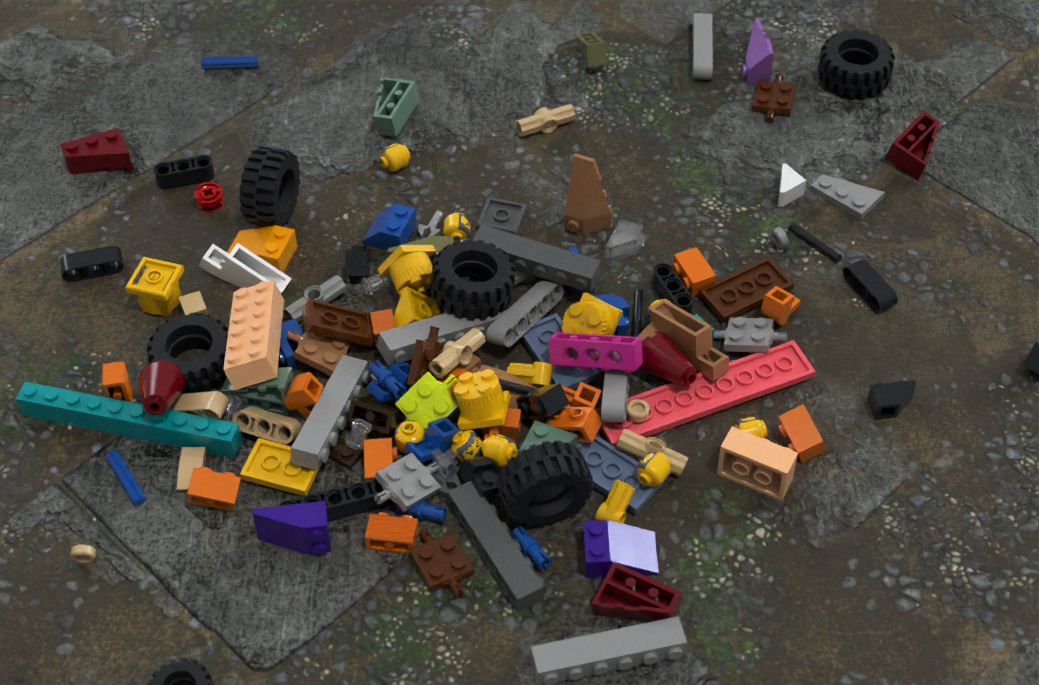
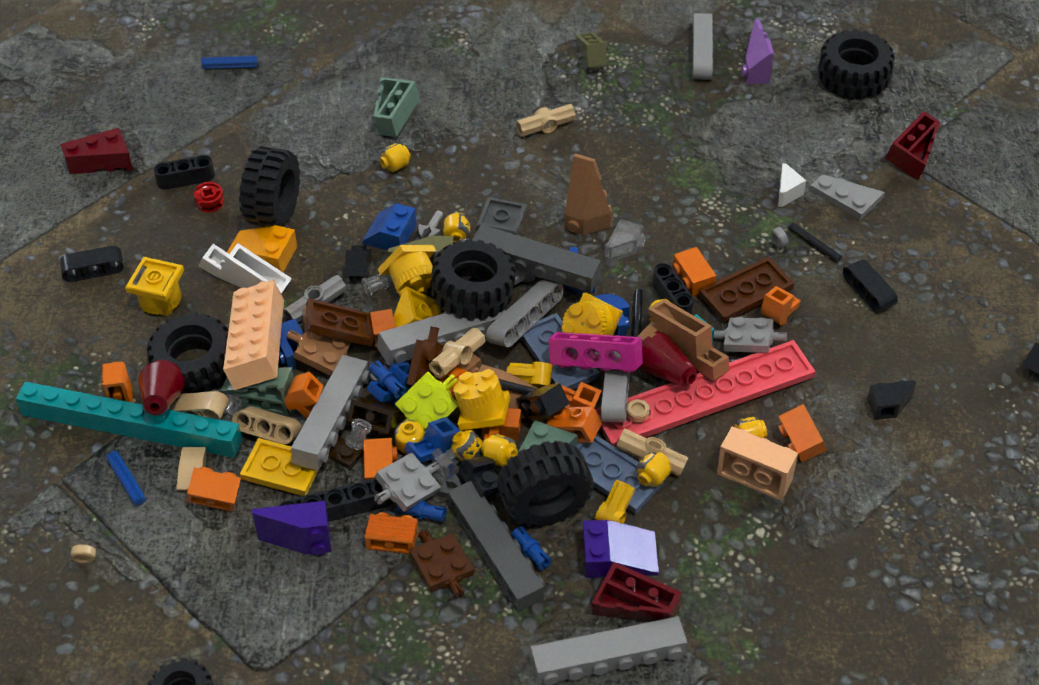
tan brick [179,291,208,315] -> none
reddish brown plate [752,74,797,123] -> none

